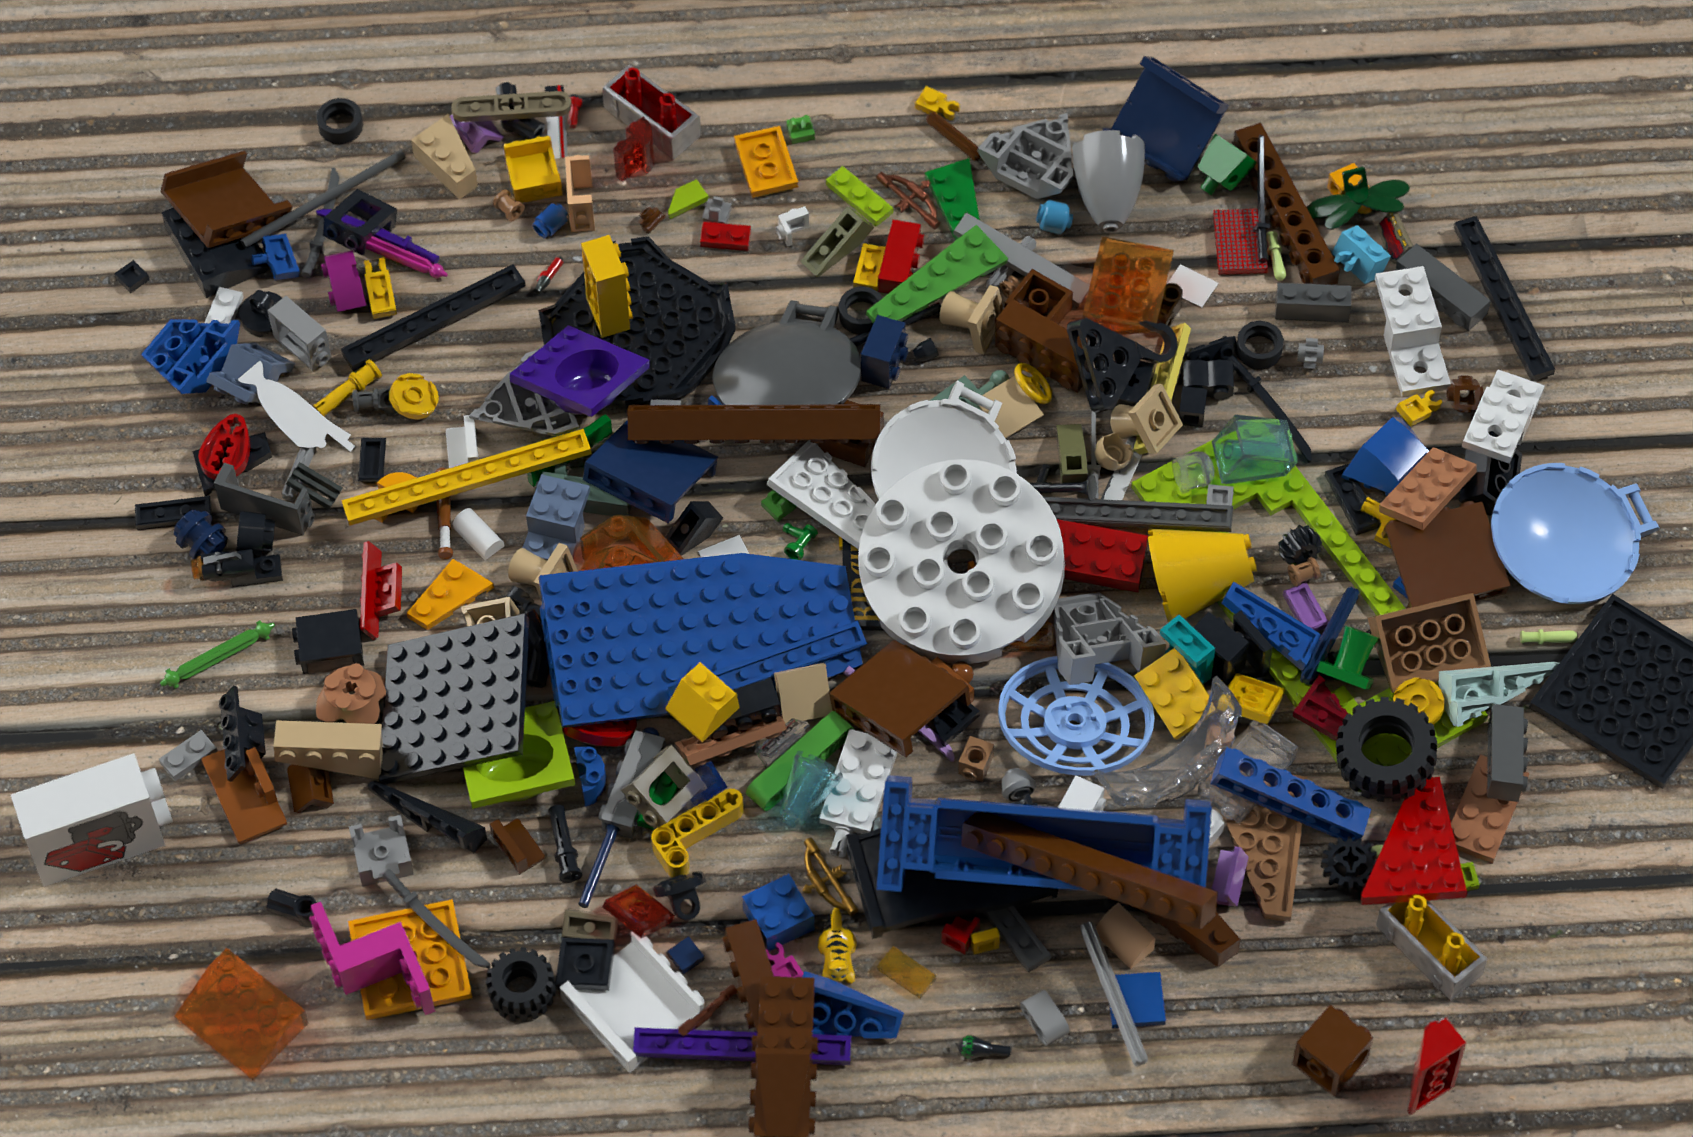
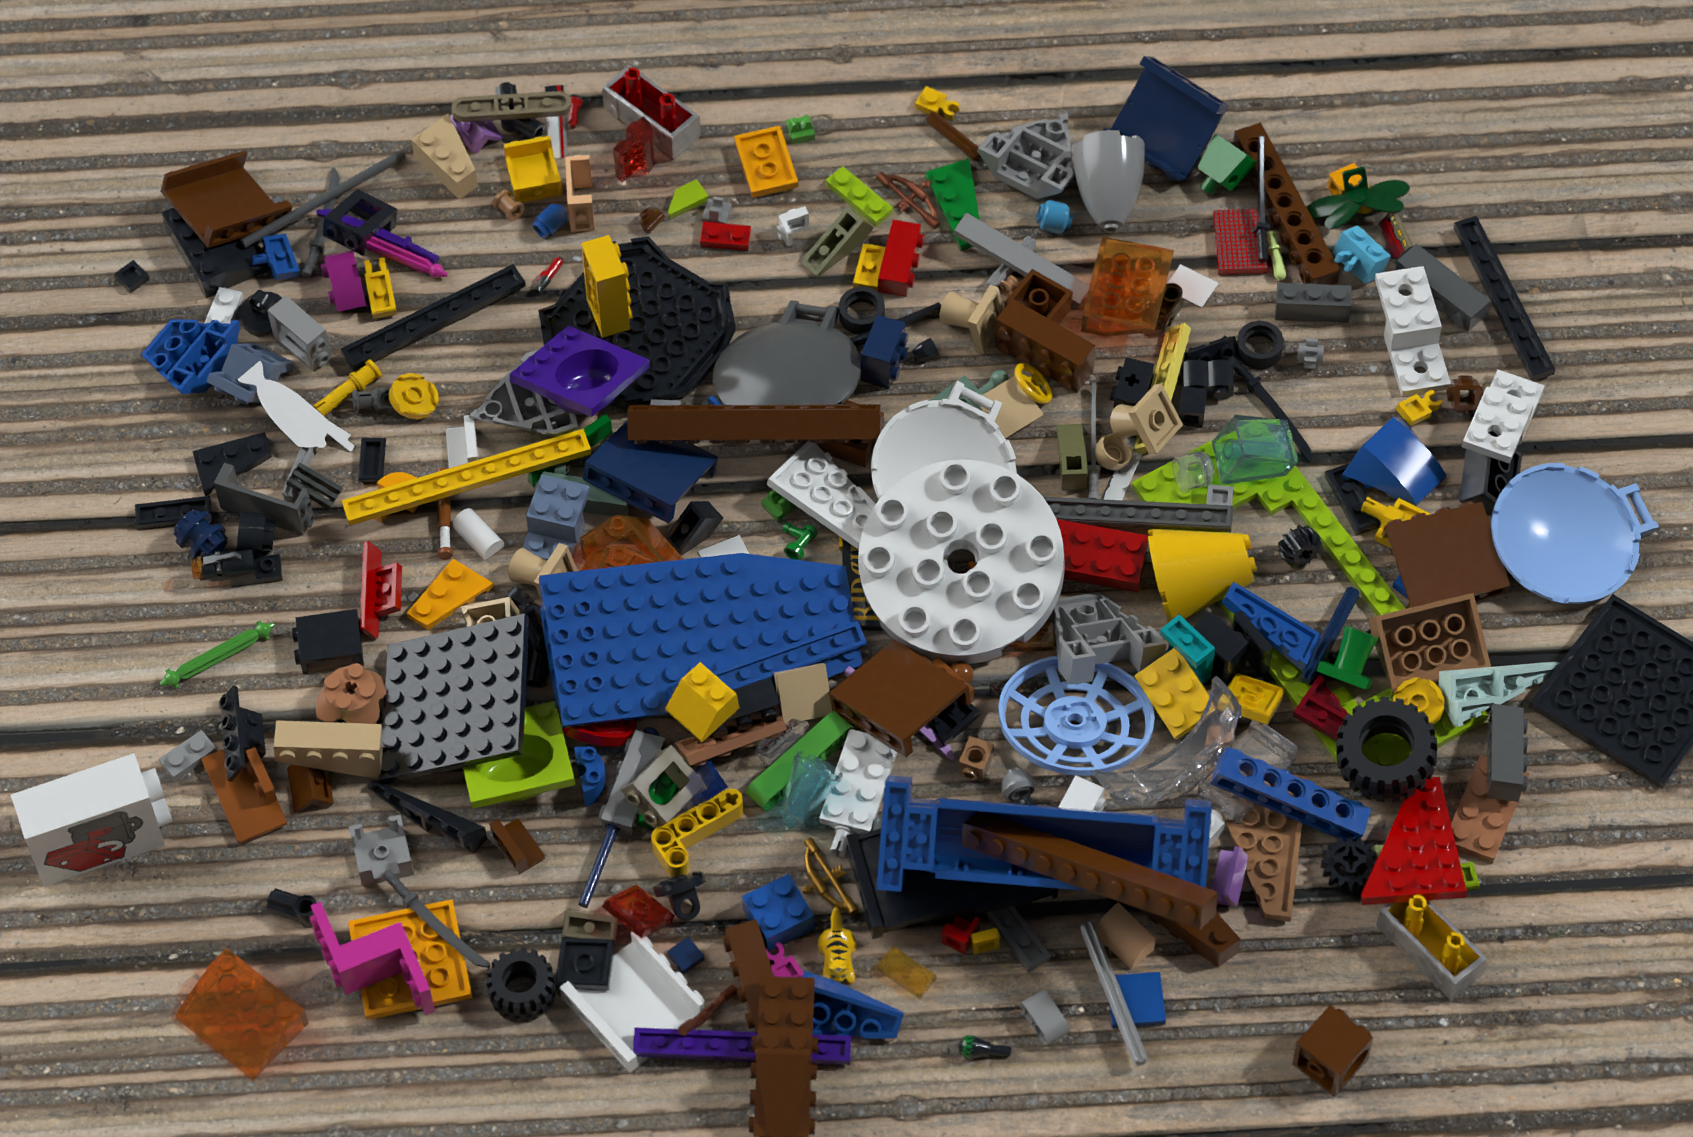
red piece [199,414,250,480] -> none
black tyre [316,98,364,145] -> none
black pin [548,805,583,883] -> none
bright green wing [866,224,1009,323] -> none
black piece [1030,464,1097,501] -> none
black piece [1067,318,1177,413] -> none
medium lavender tile [1283,582,1329,631] -> none
medium nougat bush [1287,557,1321,587] -> none
nougat plate [1379,447,1477,530] -> none
red slope [1407,1018,1467,1115] -> none
yellowish green piece [1520,629,1578,645] -> none

